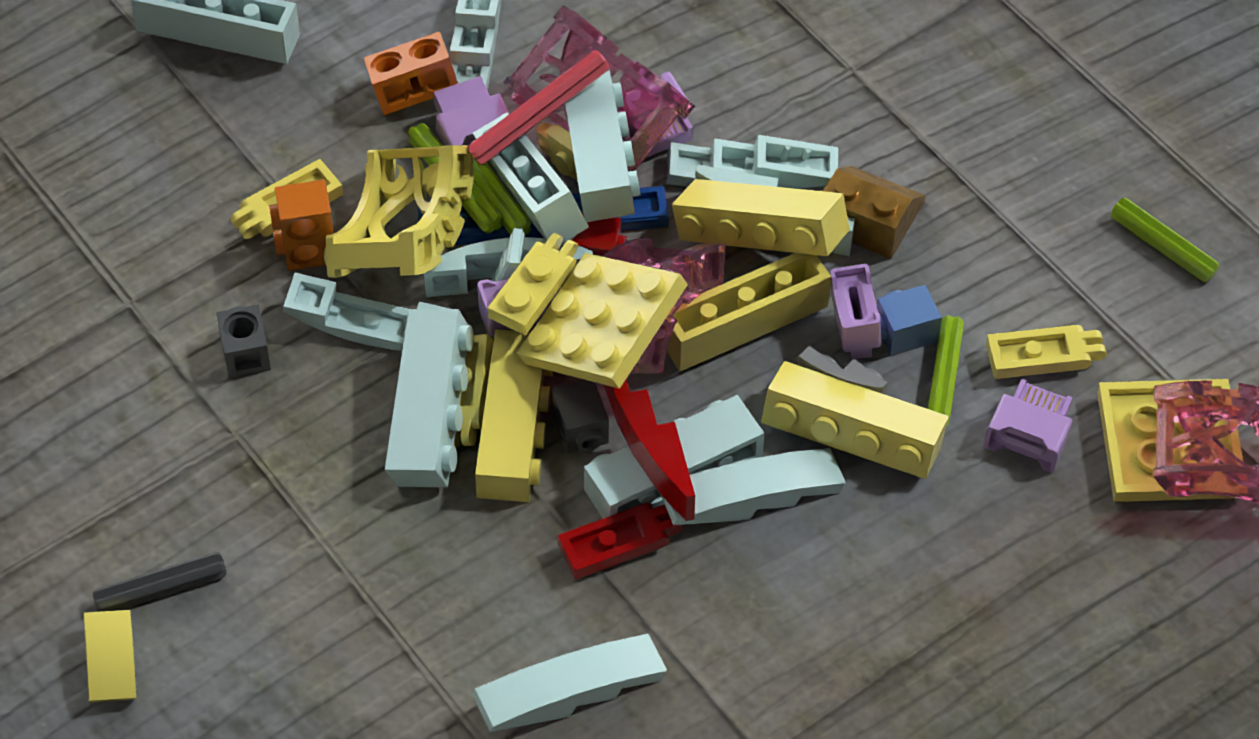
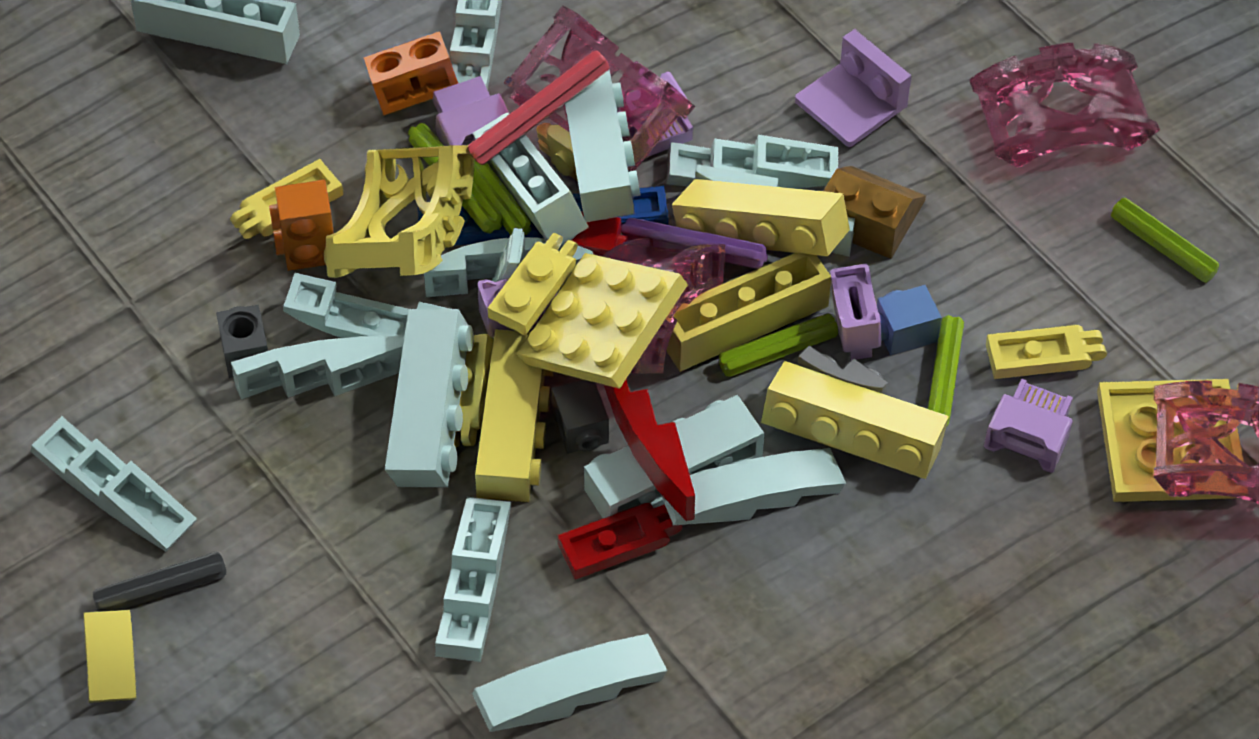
none -> light aqua slope [30,416,197,552]
none -> light aqua slope [231,336,404,400]
none -> light aqua slope [435,497,511,662]
none -> medium lavender axle [621,218,768,269]
none -> lime axle [718,313,838,377]
none -> lavender bracket [795,29,911,147]
none -> clear pink fence [969,43,1160,168]

